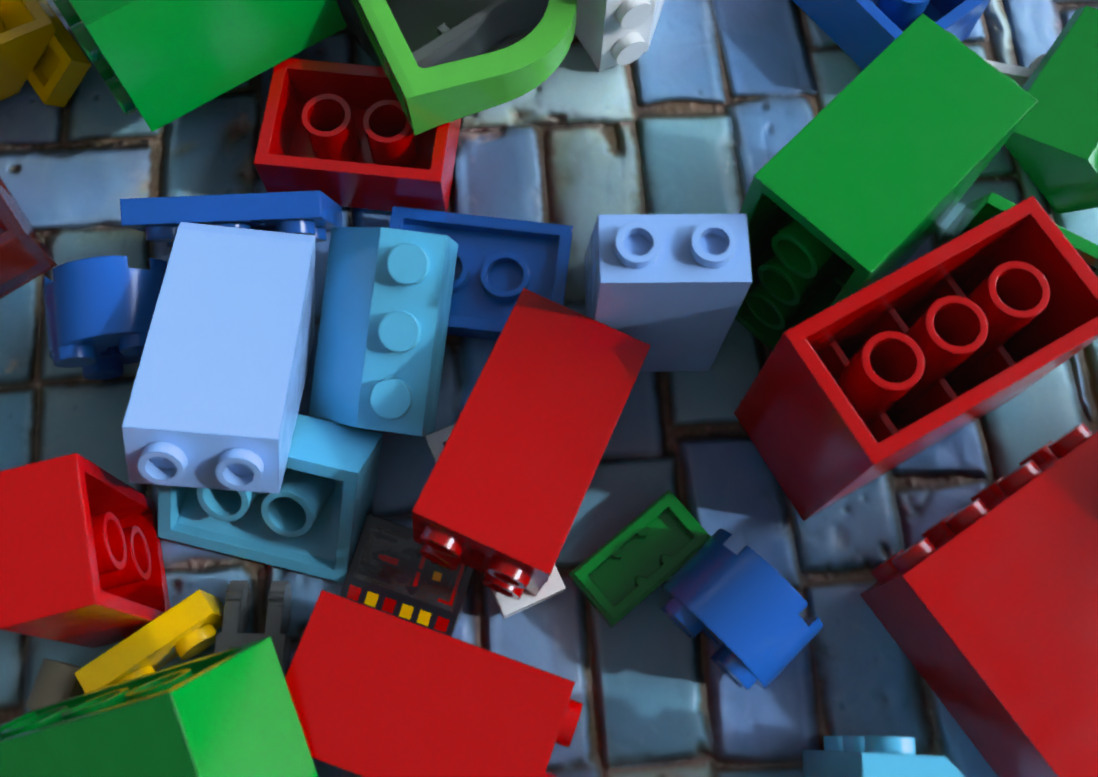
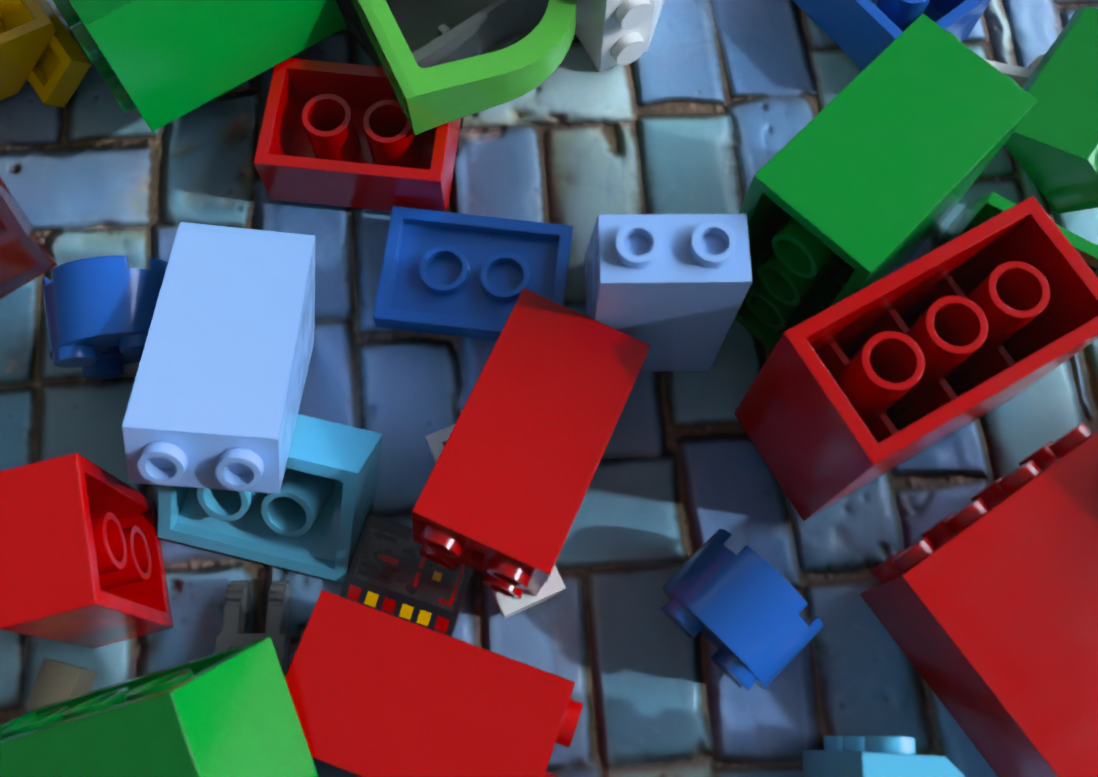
yellow plate [74,589,224,693] -> none
blue plate [120,190,343,248] -> none
medium azure slope [308,227,458,436] -> none
green plate [568,489,711,628] -> none

